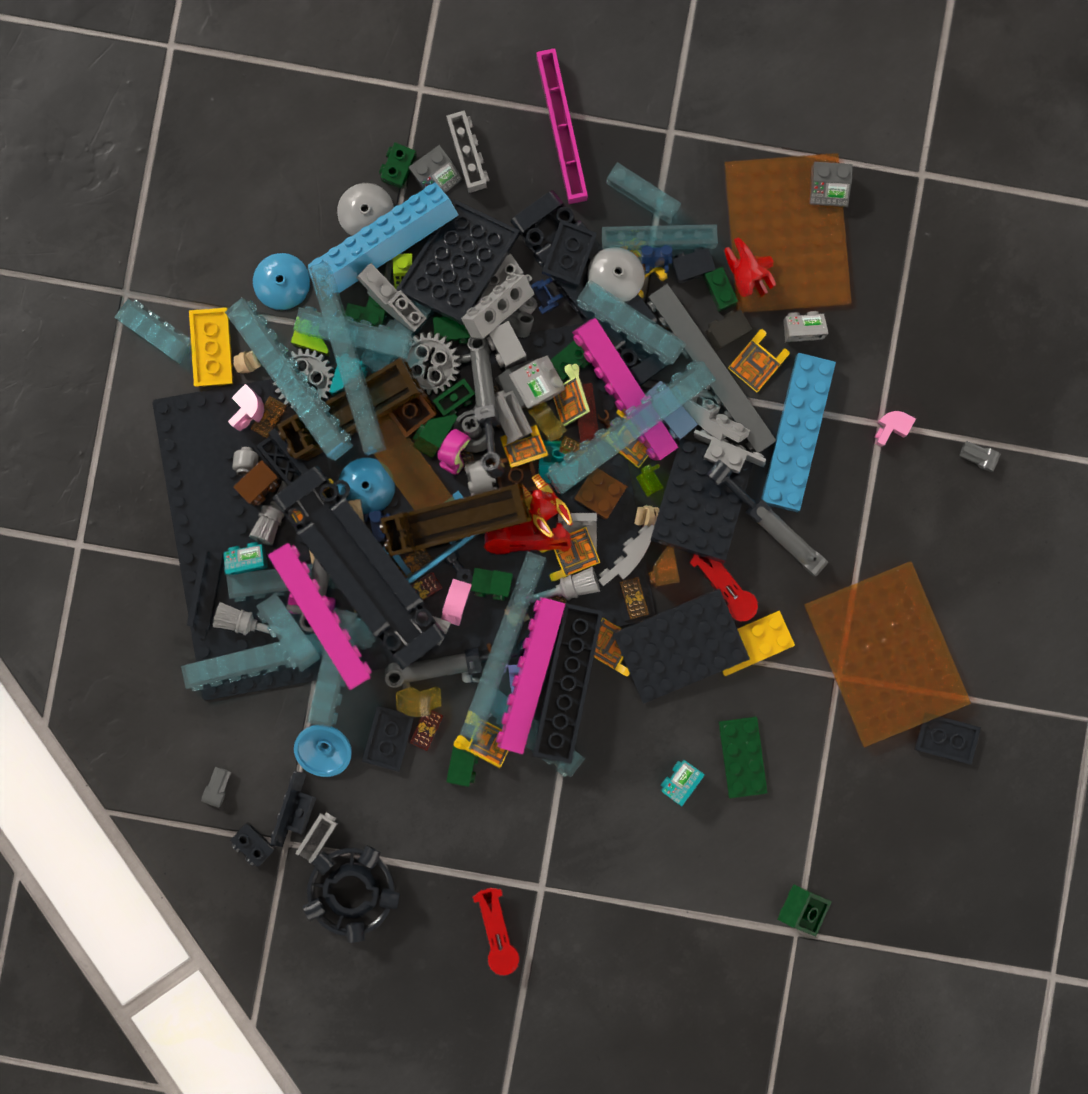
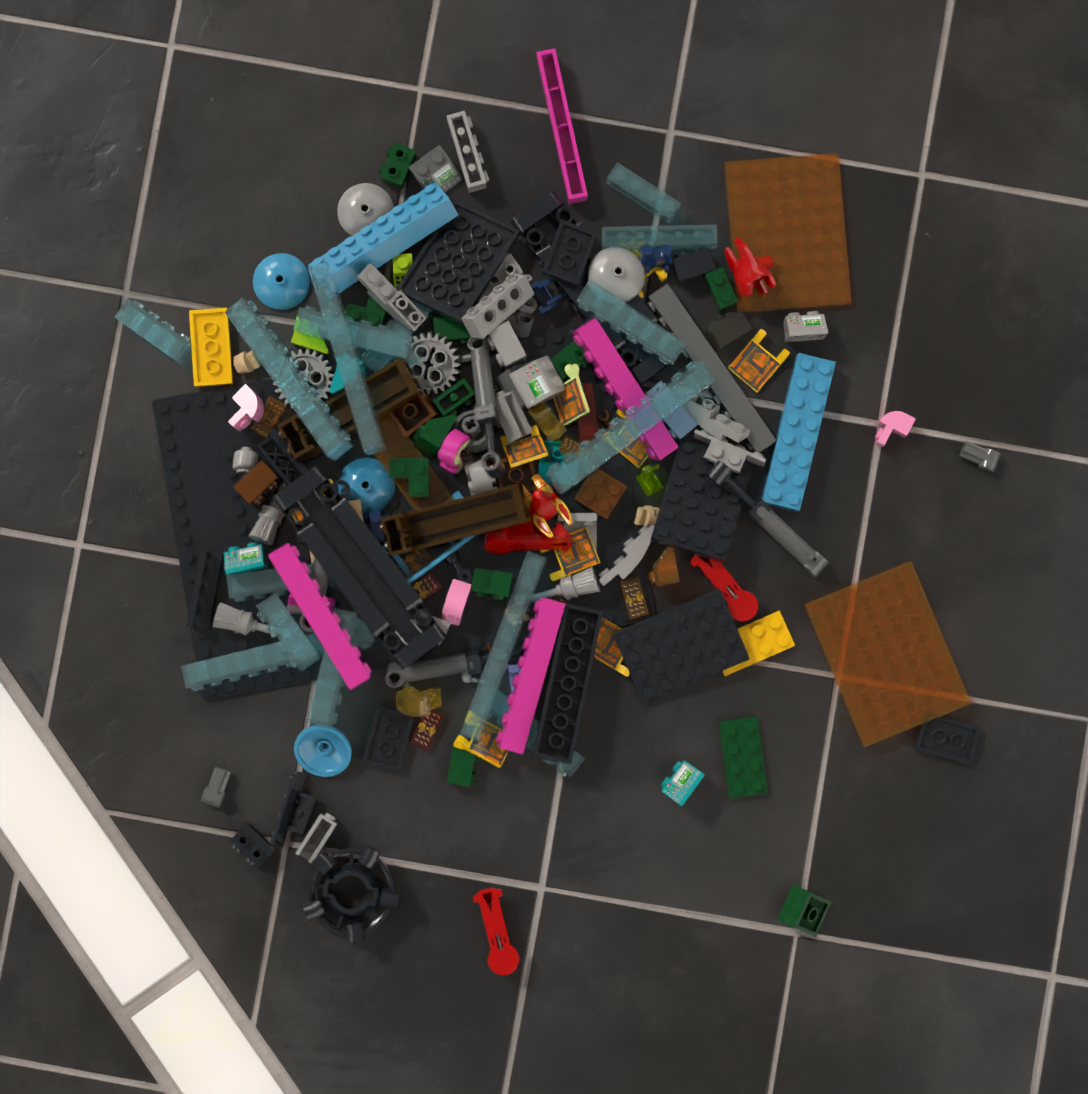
dark grey slope [810,162,853,207] -> none
none -> dark green brick [389,458,430,499]

